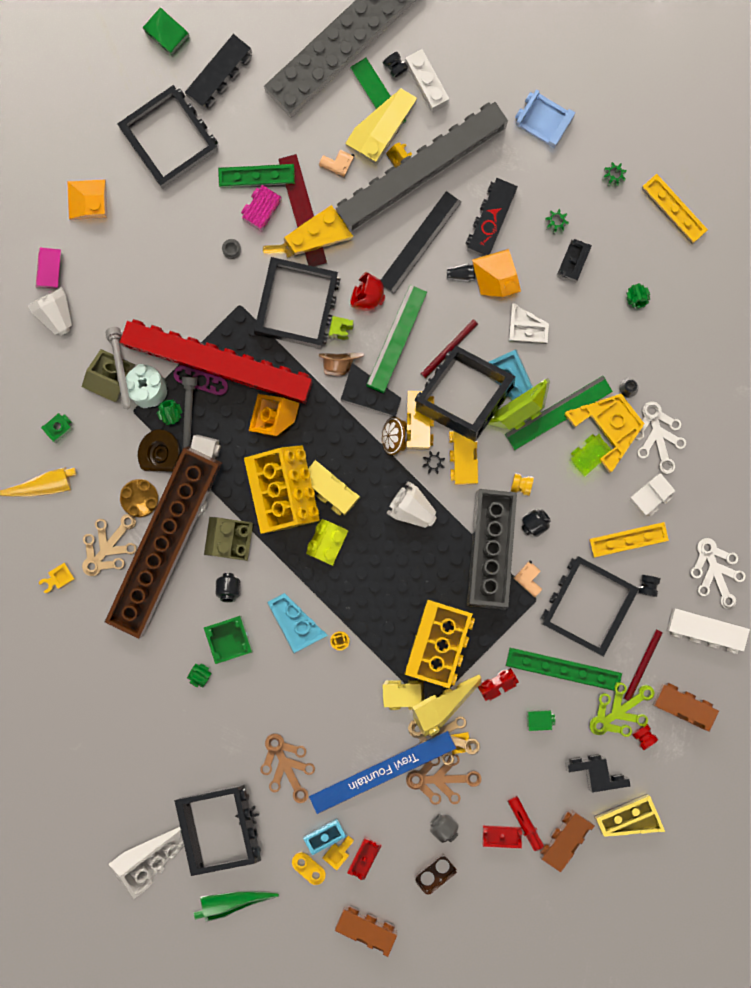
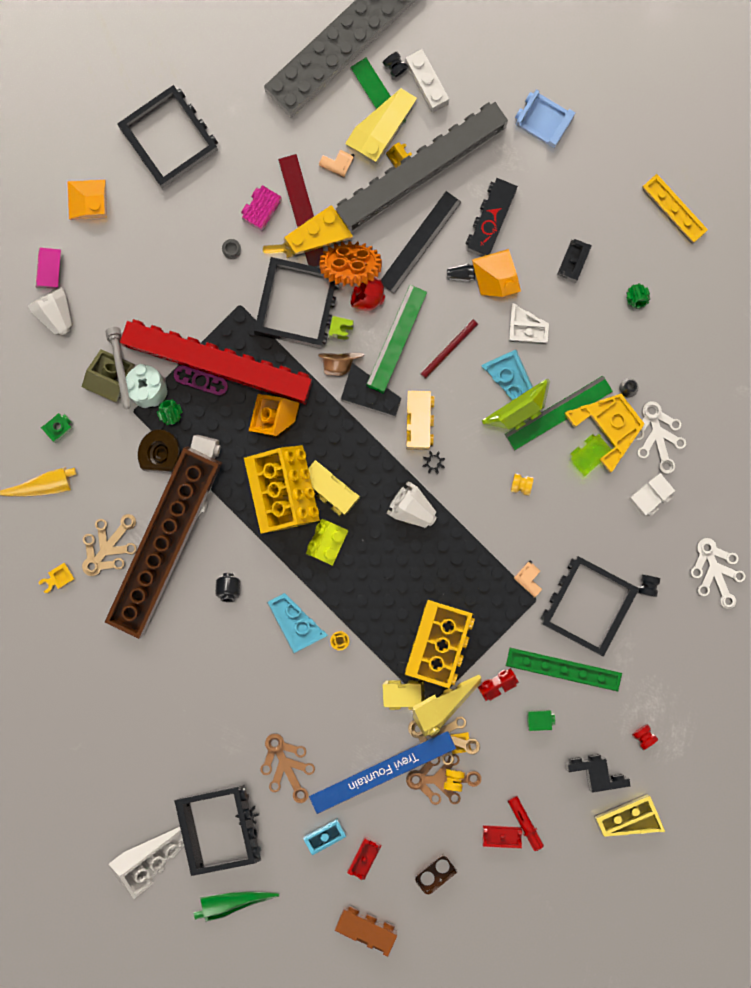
pearl gold dish [120,479,158,517] -> none
green piece [143,7,190,55] -> none
dark grey piece [182,376,198,448] -> none
black brick [185,34,252,110] -> none
green gear [187,663,212,688] -> none
olive slope [204,517,253,561] -> none
green container [204,616,253,664] -> none
green tile [218,164,295,188] -> none
yellow plate [292,852,326,885] -> none
yellow plate [322,836,354,870] -> none
pearl gold dish [381,417,407,455] -> none
black window [415,346,516,442] -> none
dark grey head [430,814,459,843] -> none
yellow wedge [449,424,478,485] -> none
dark grey brick [467,489,517,610] -> none
black head [521,509,551,537] -> none
dark orange wedge [540,810,595,872] -> none
green gear [545,209,569,233] -> none
yellow plate [589,522,669,558] -> none
lime plant [589,682,655,737] -> none
green gear [603,162,627,186] -> none
dark red bar [623,629,663,701] -> none
dark orange wedge [652,683,719,732] -> none
white brick [667,609,750,654] -> none
none -> orange gear [320,241,382,287]
none -> yellow wheel [443,769,465,792]

